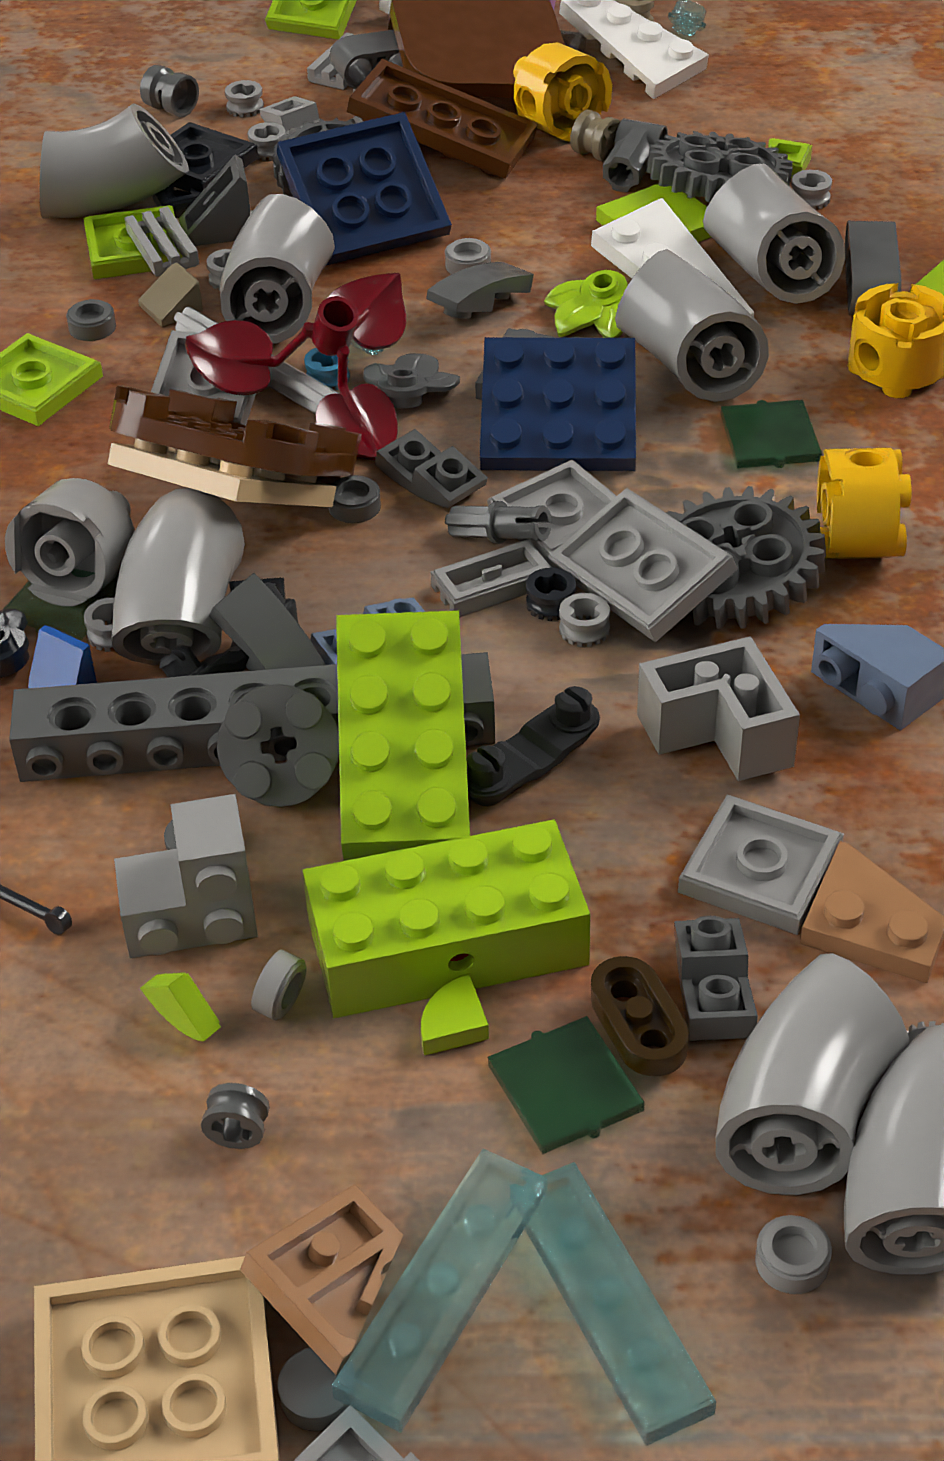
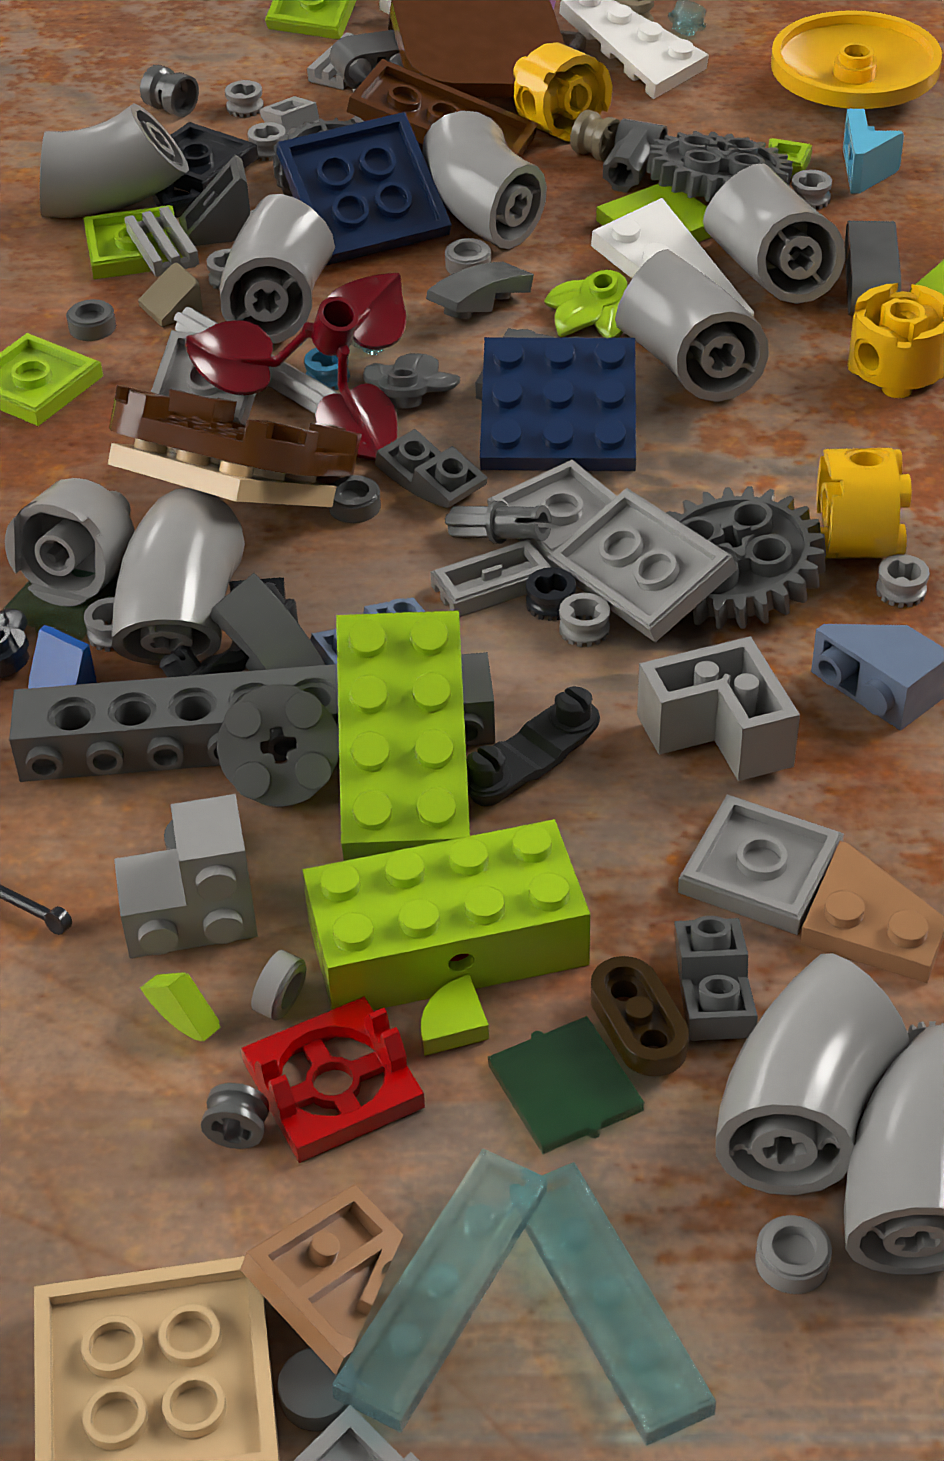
clear green piece [720,400,822,468] -> none
none -> red piece [241,996,425,1163]
none -> light grey brick [422,111,547,249]
none -> yellow dish [771,11,942,109]
none -> medium azure slope [843,109,904,194]
none -> light grey bush [876,554,930,608]

